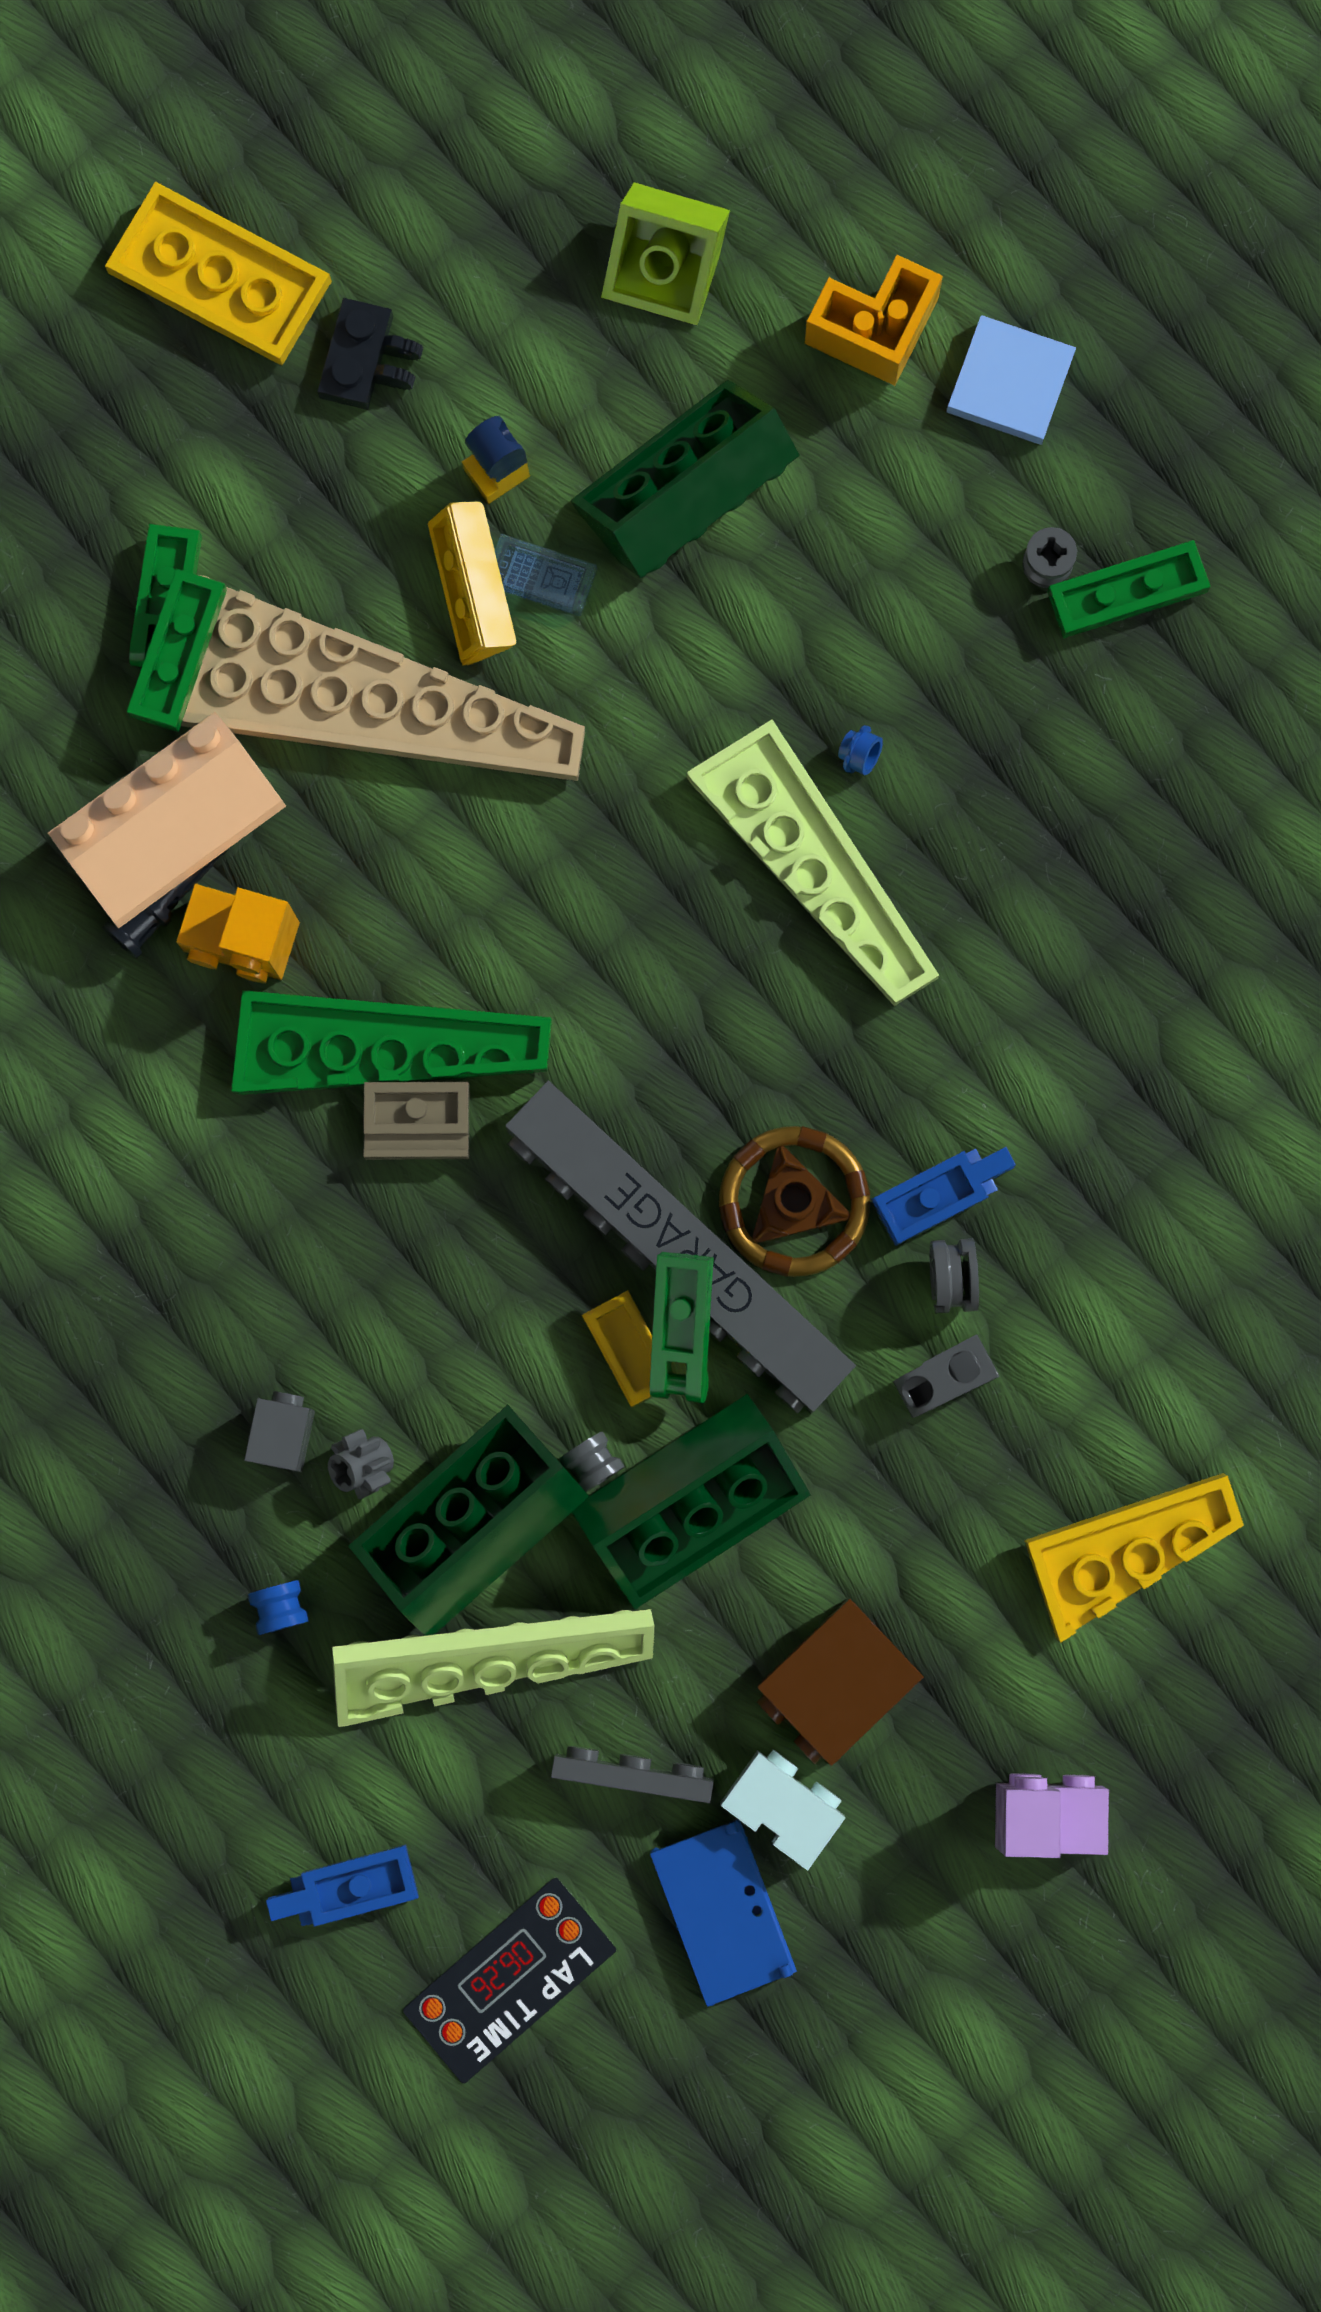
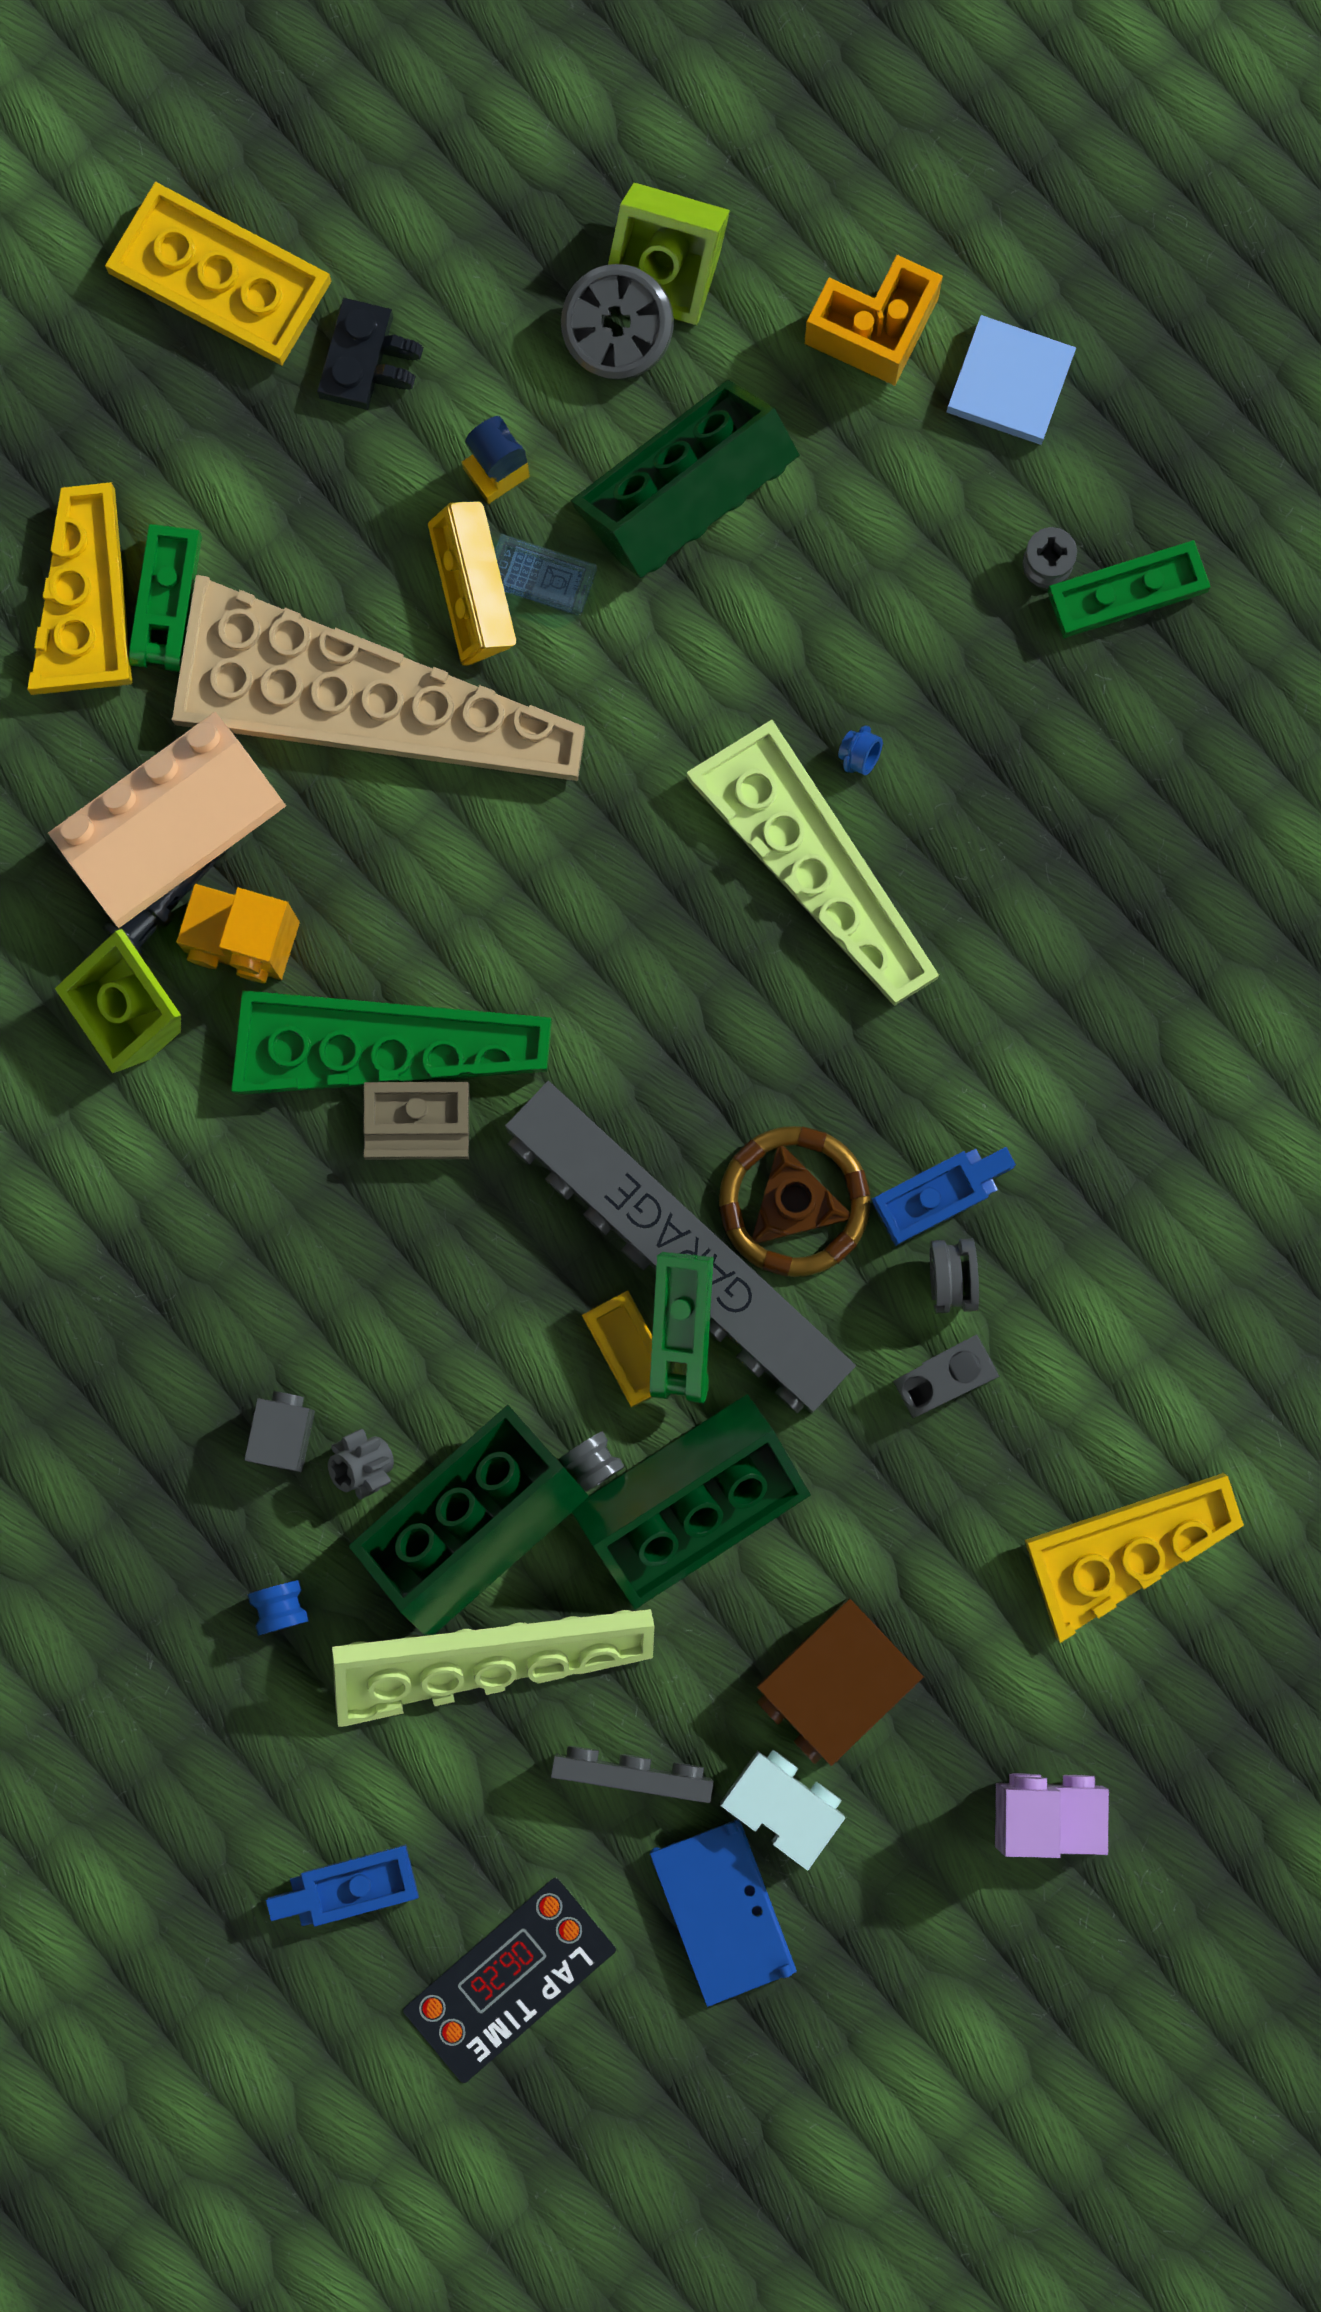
green plate [127,569,227,732] -> none
none -> yellow wing [27,482,132,695]
none -> lime slope [55,929,181,1074]
none -> dark grey wheel [561,264,674,380]

